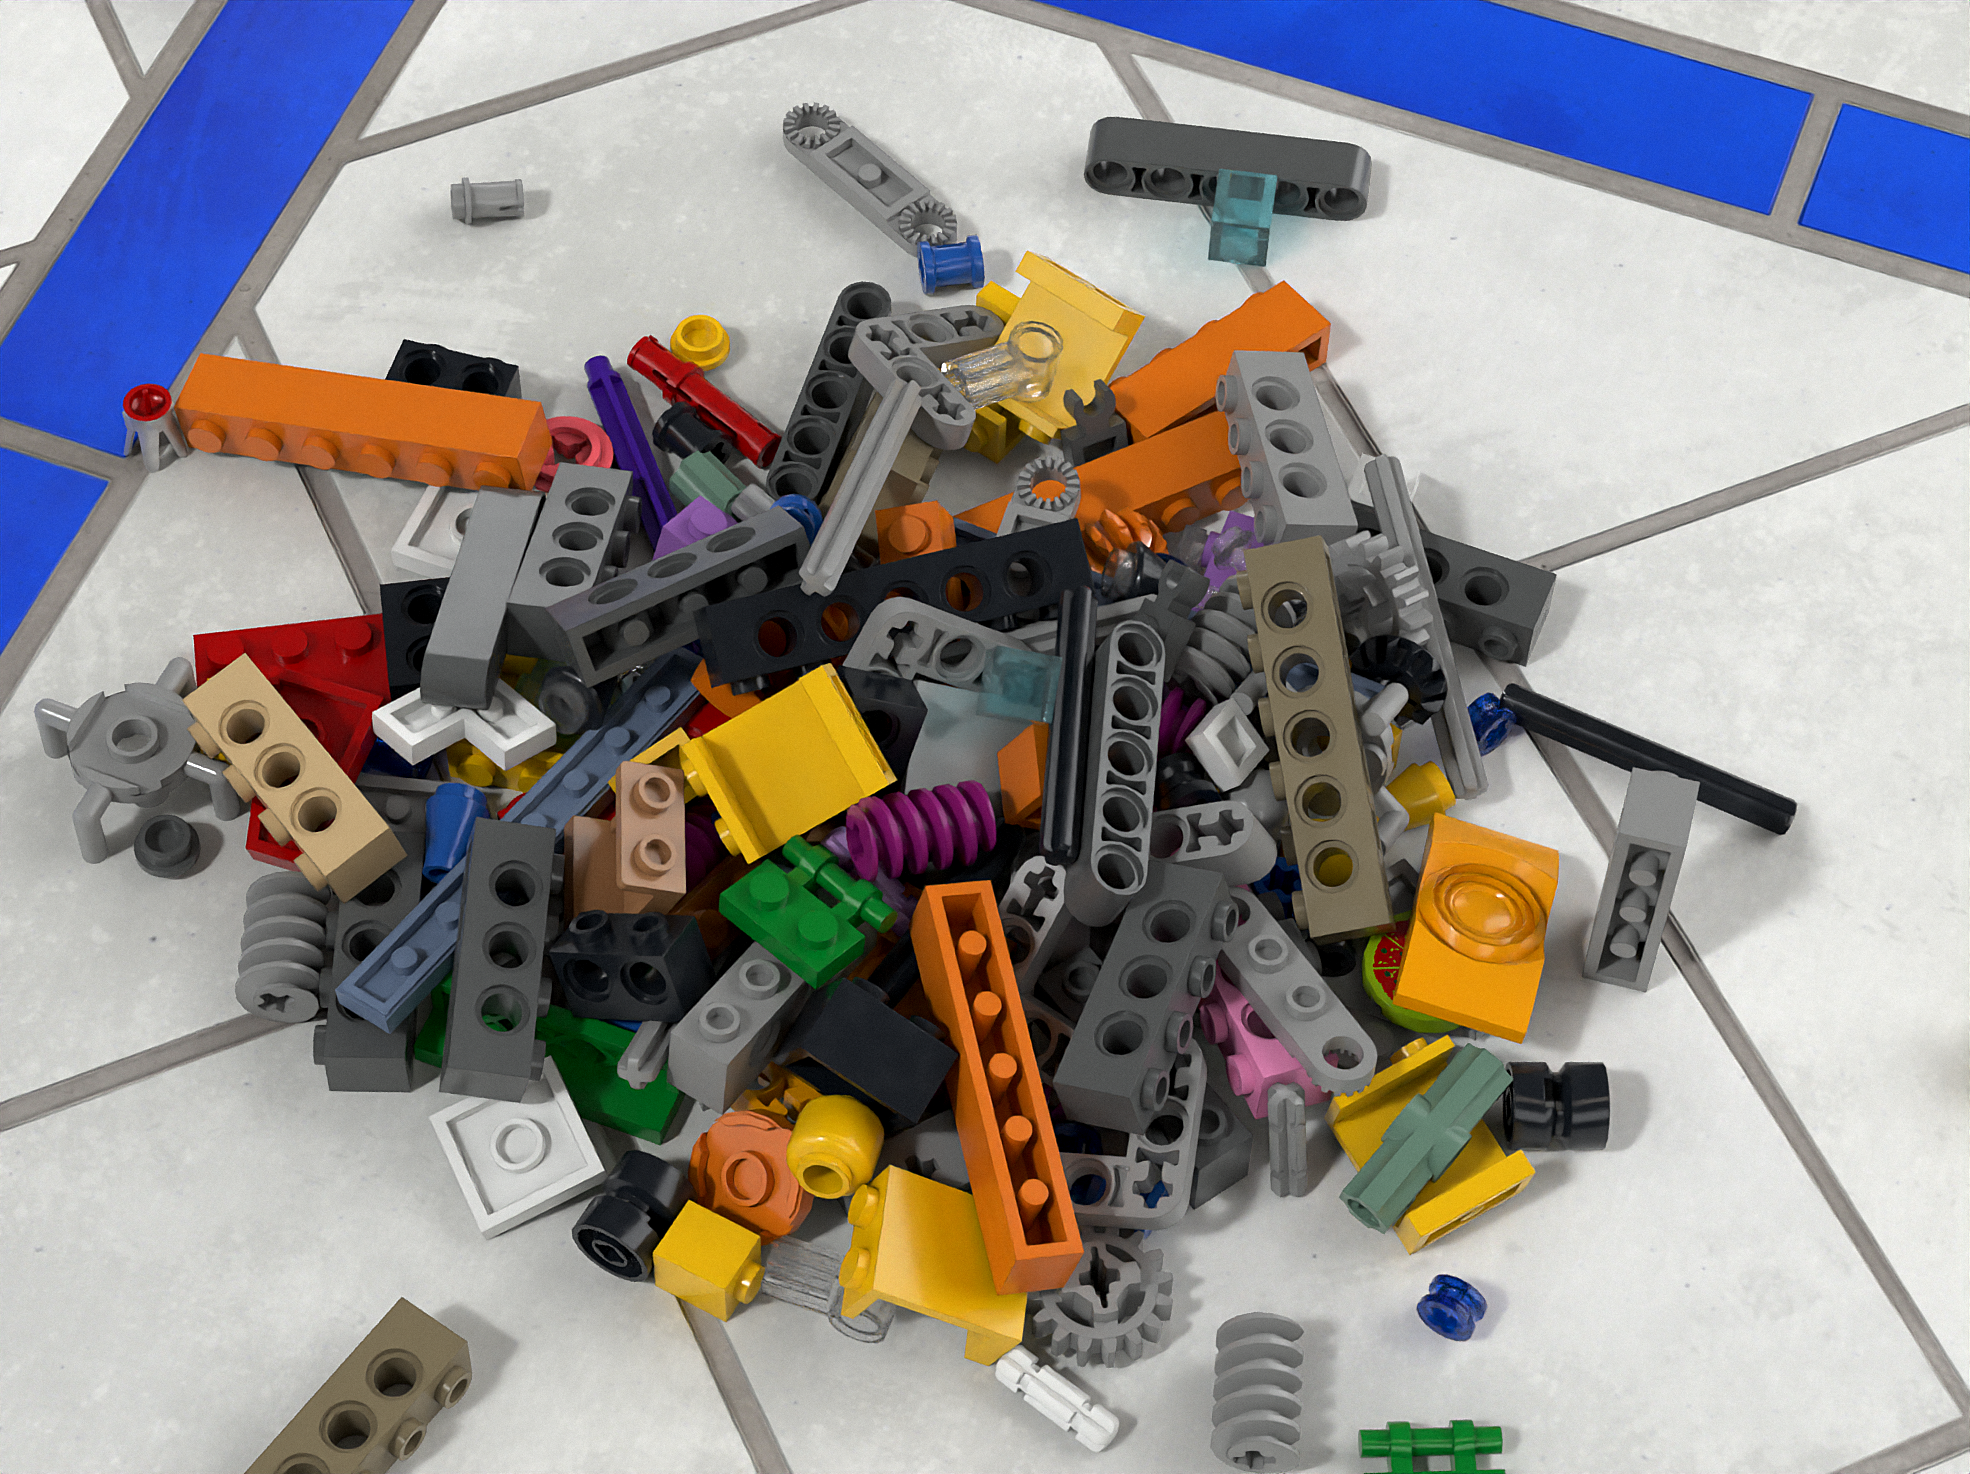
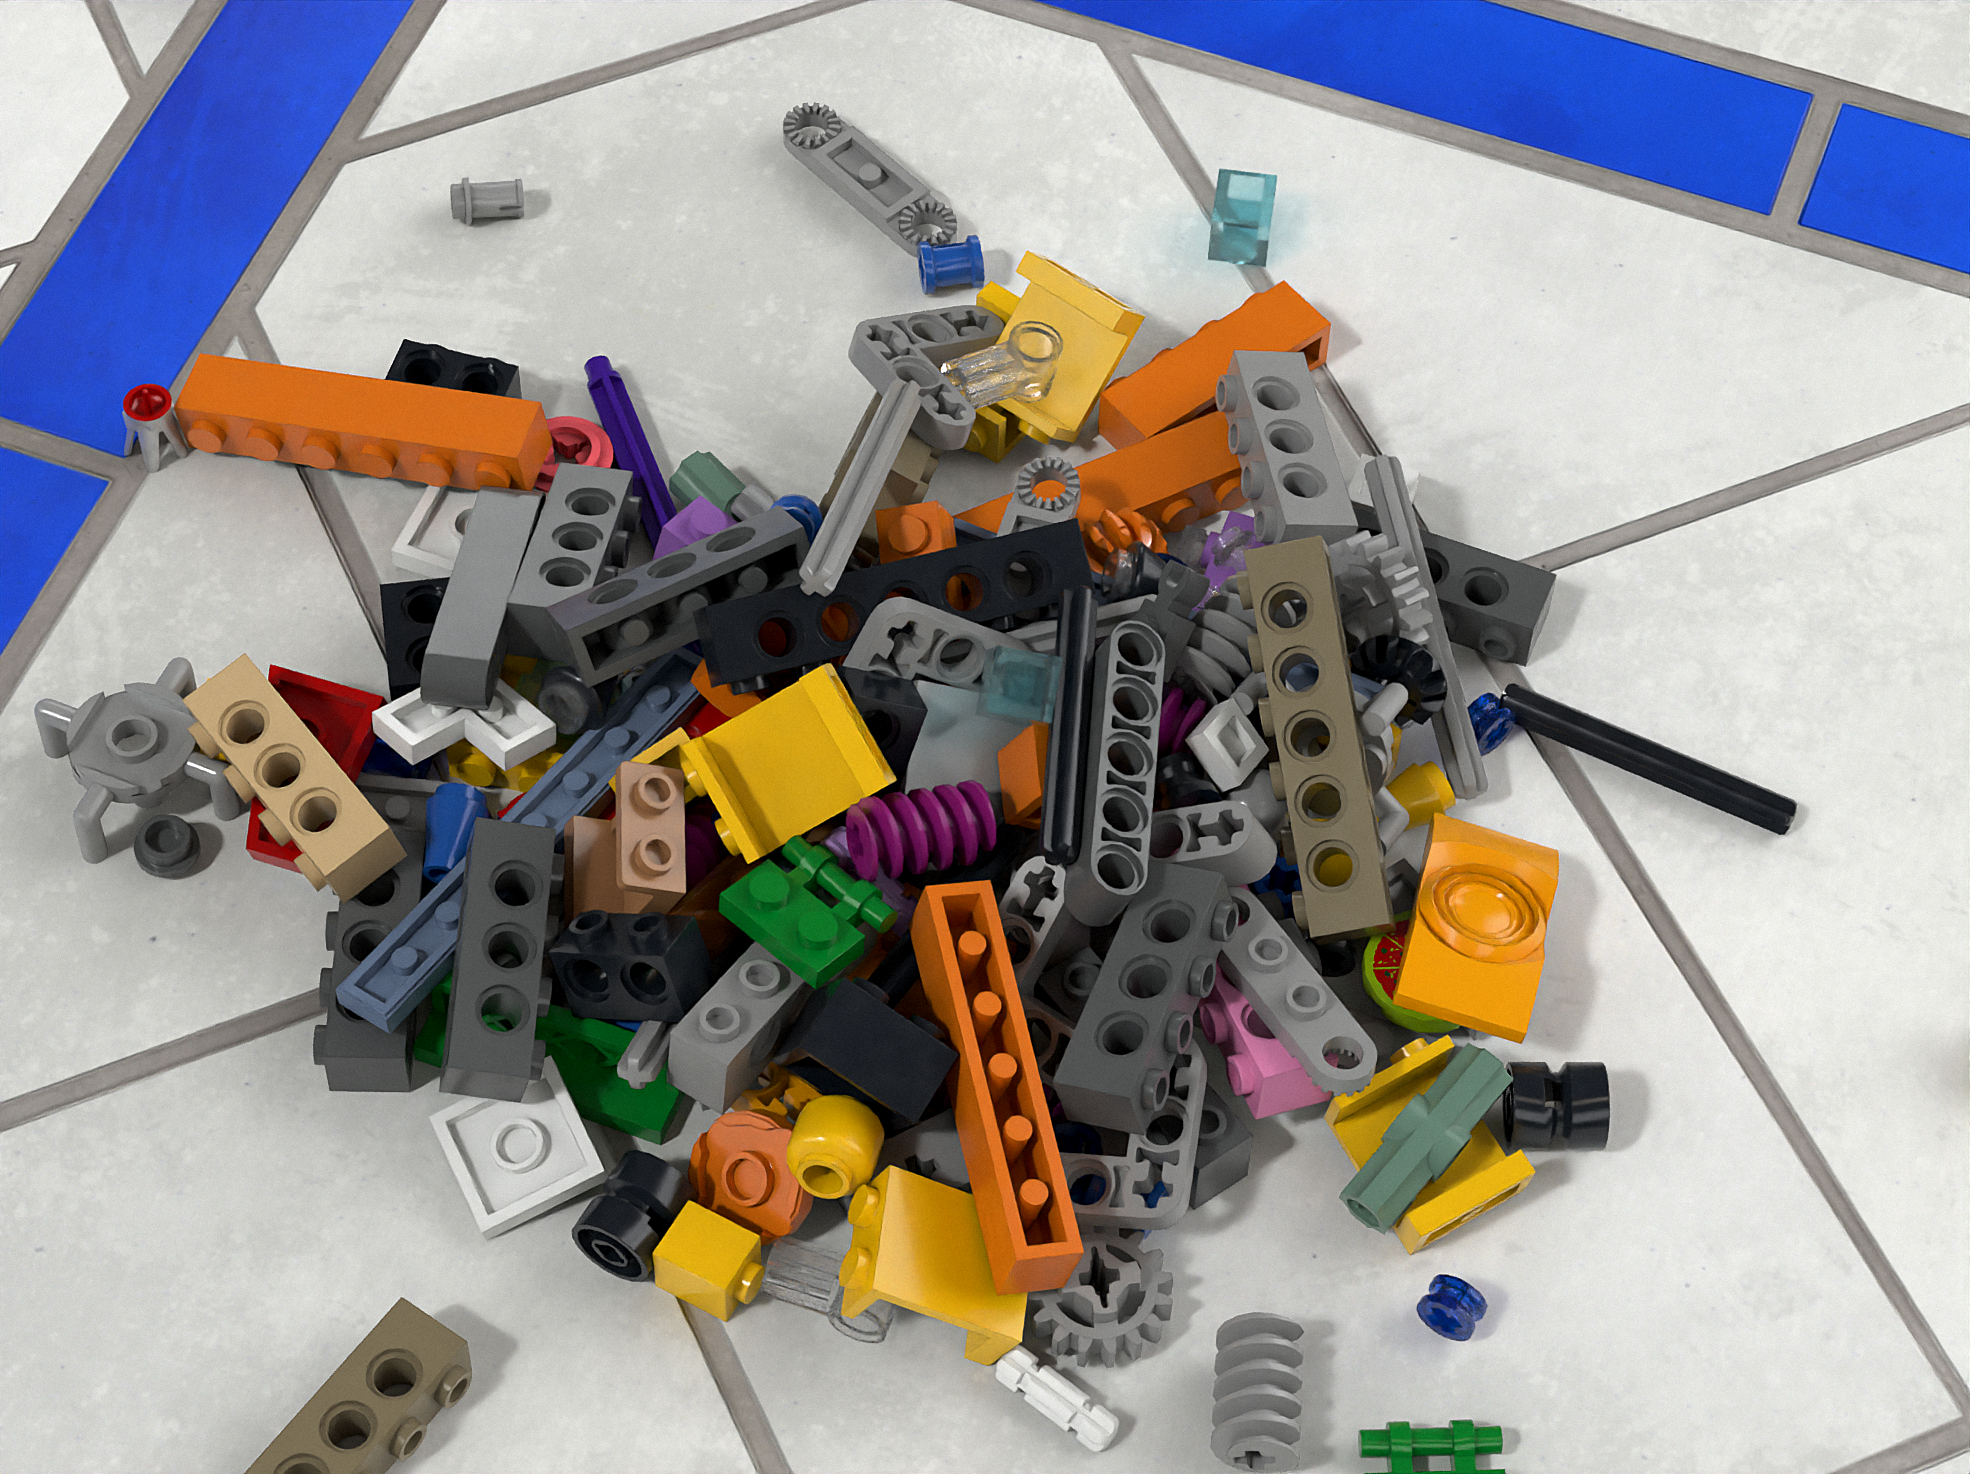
red wing [193,613,391,704] -> none
light grey piece [235,871,331,1023] -> none
red pin [627,335,782,469] -> none
black bush [652,401,733,465] -> none
yellow plate [670,315,730,371] -> none
dark grey beam [766,281,891,512] -> none
dark grey plate [1060,379,1129,468] -> none
dark grey beam [1084,117,1372,221] -> none
light grey axle [1267,1082,1307,1197] -> none
light grey brick [1582,767,1700,992] -> none

